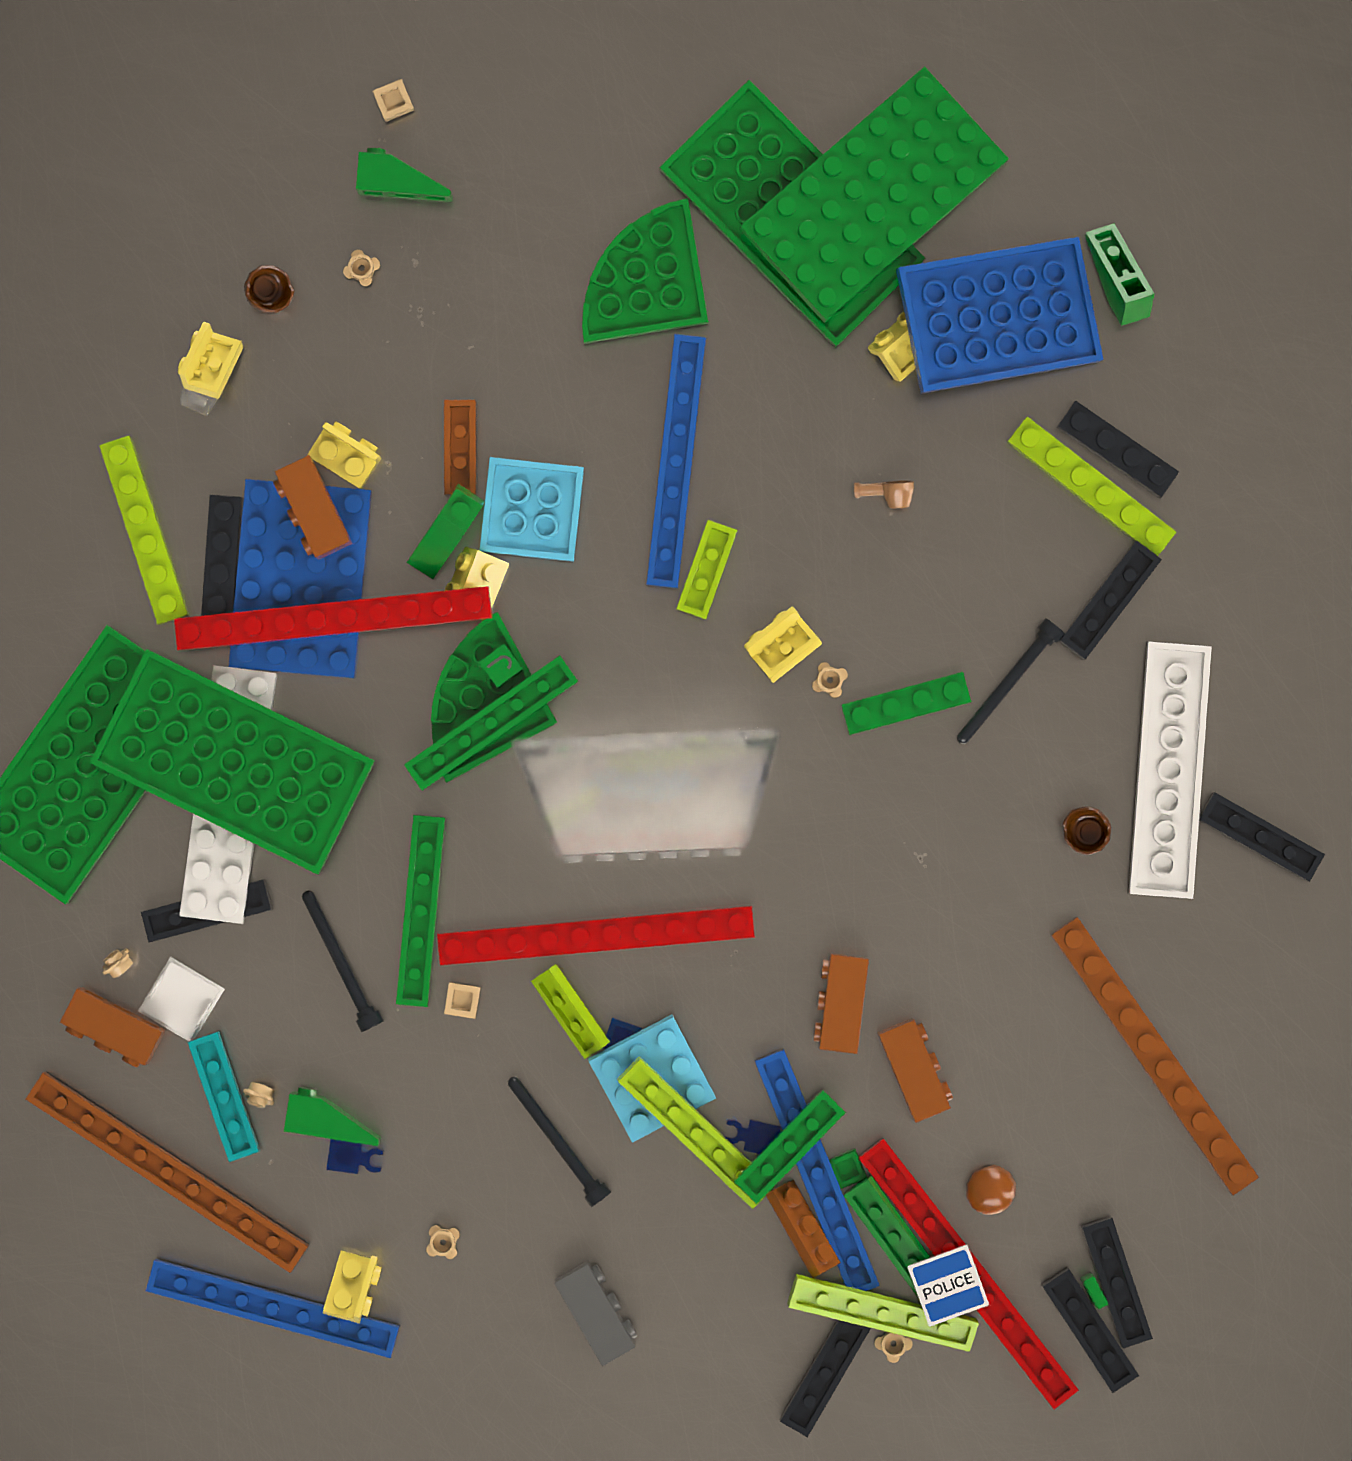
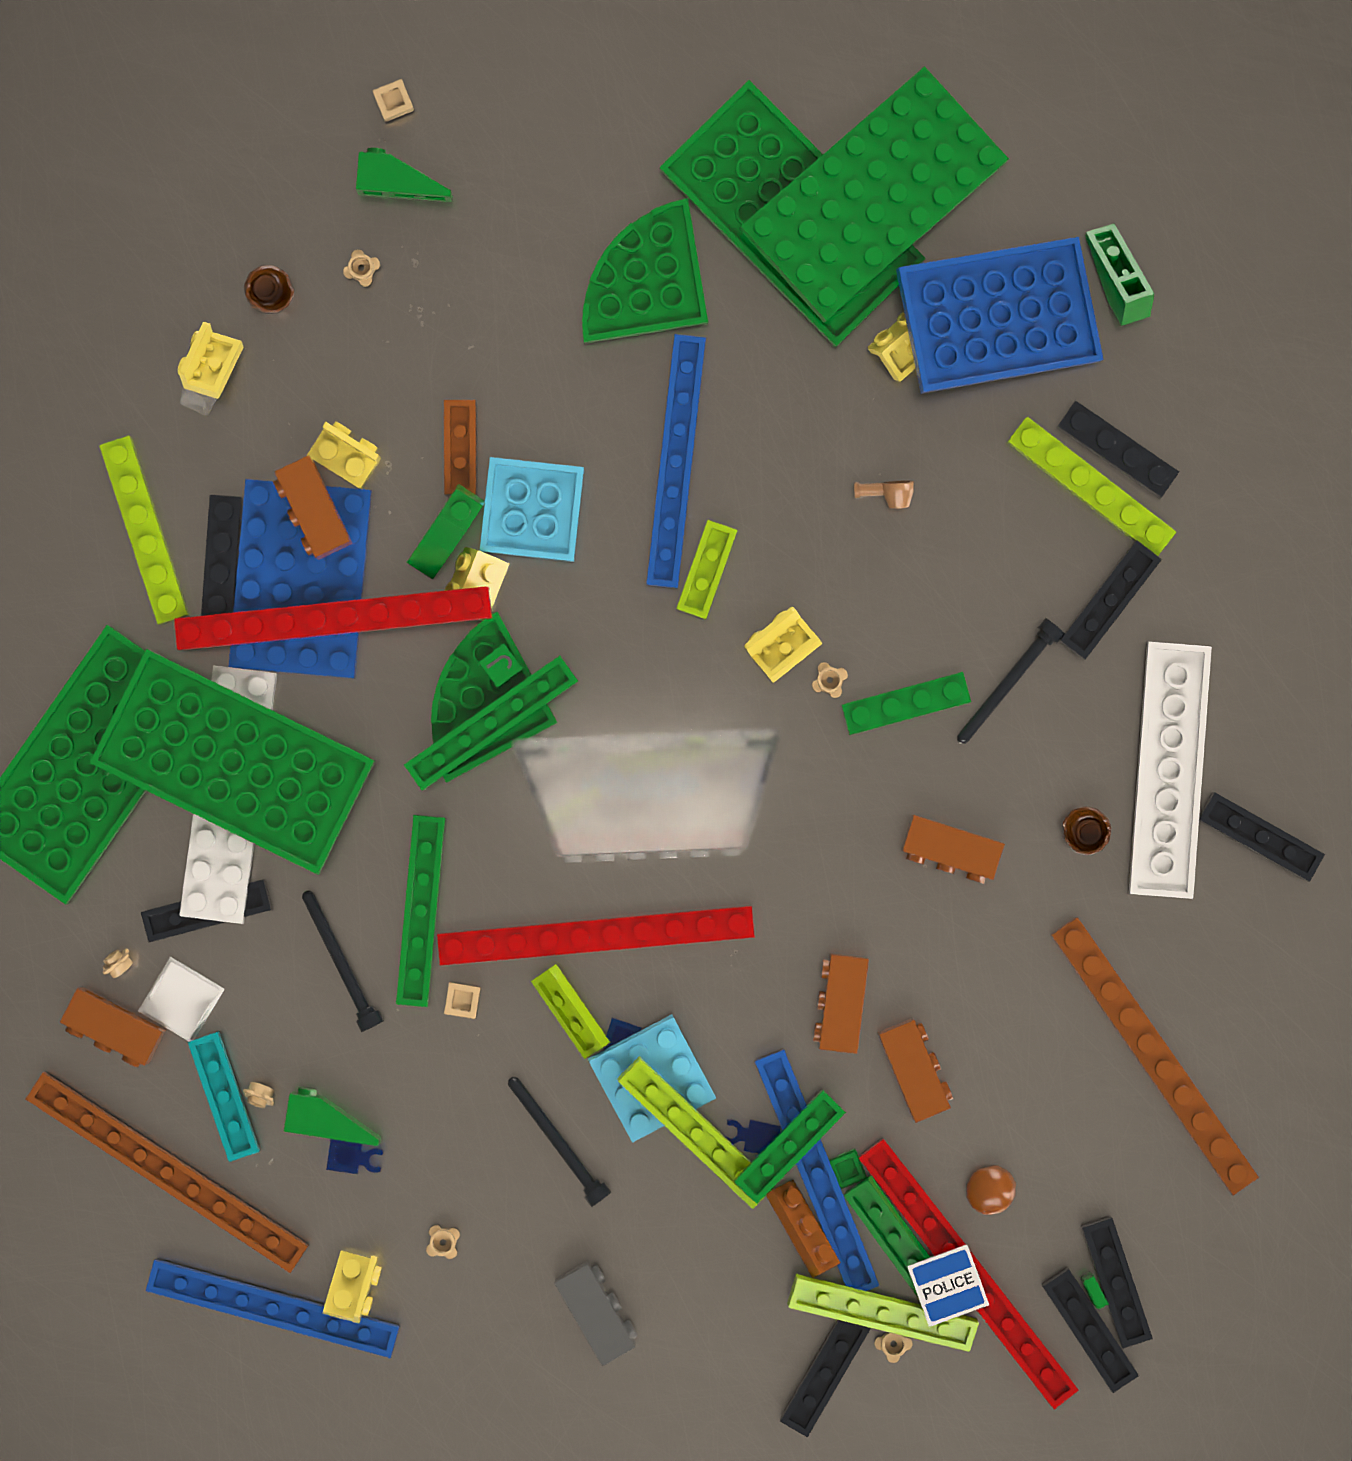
none -> dark orange brick [901,815,1005,884]

